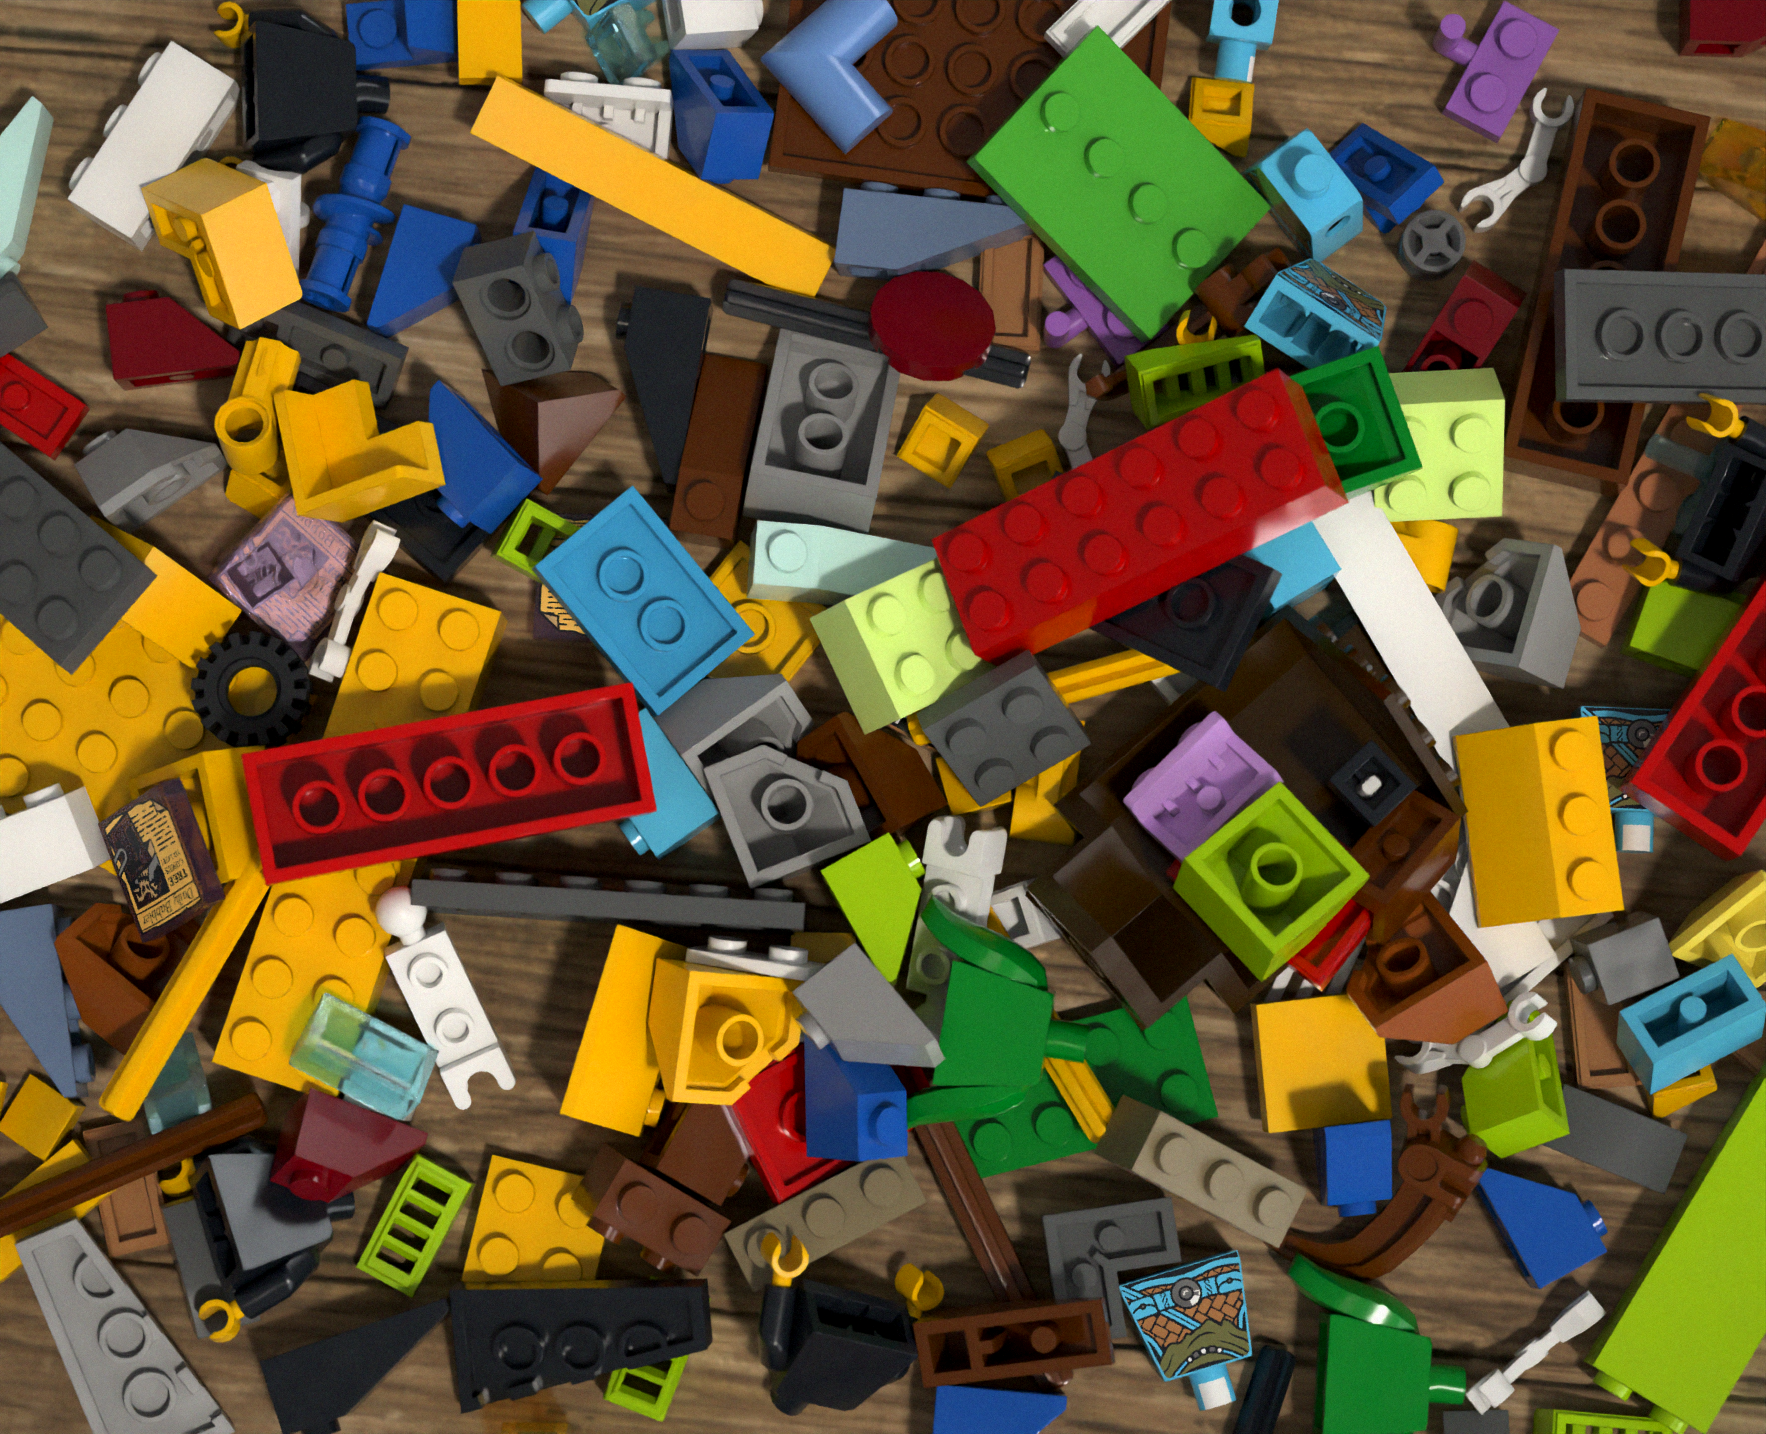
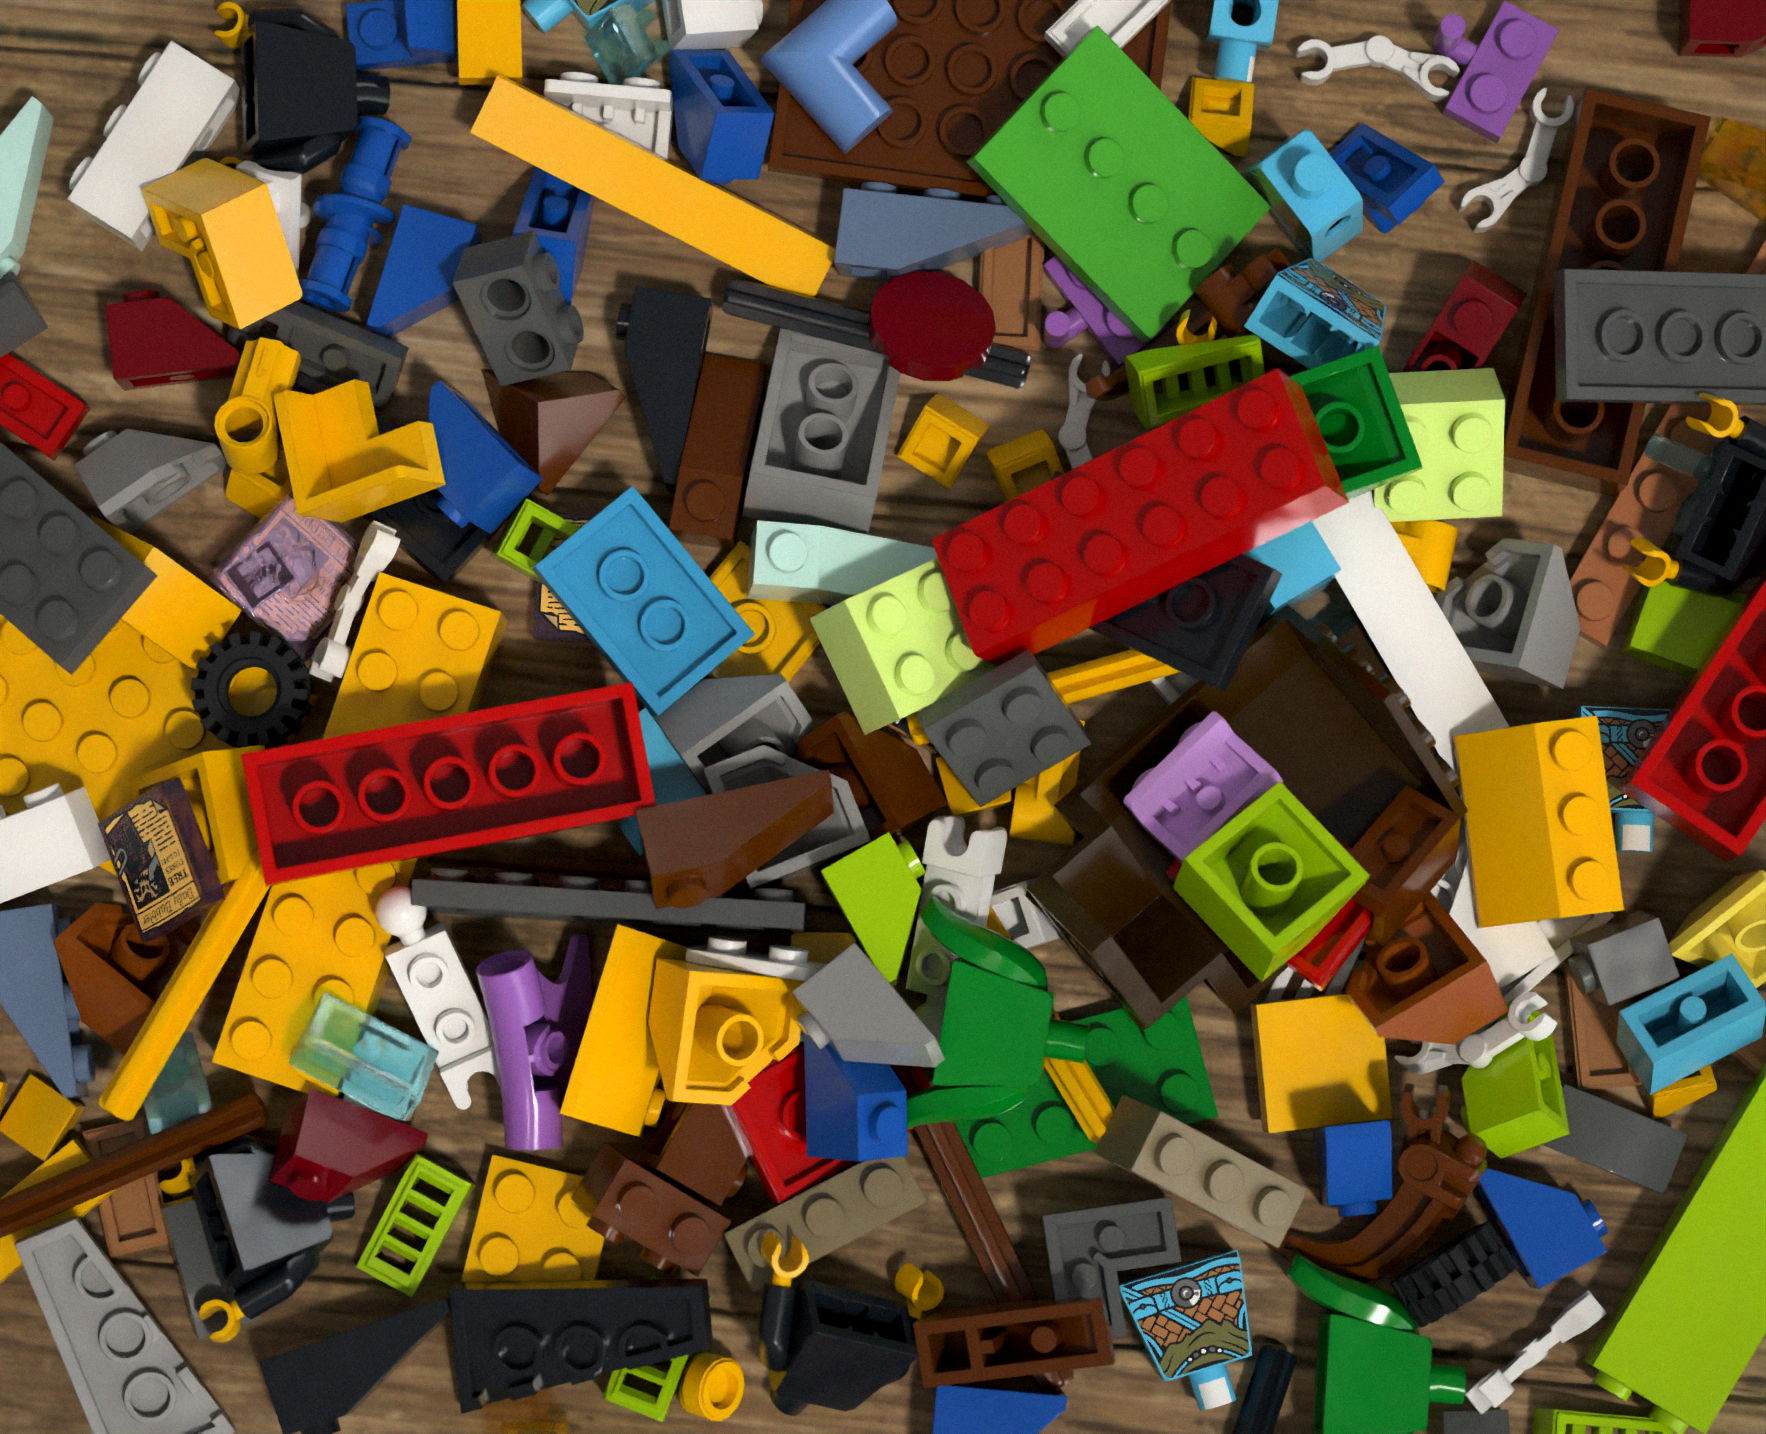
black piece [1327,739,1417,830] -> none
flat silver wheel [1397,210,1466,282] -> none
none -> medium lavender pin [476,934,593,1150]
none -> reddish brown slope [636,769,834,909]
none -> yellow tile [678,1352,745,1421]
none -> white piece [1295,35,1460,102]
none -> black tyre [1390,1221,1517,1328]

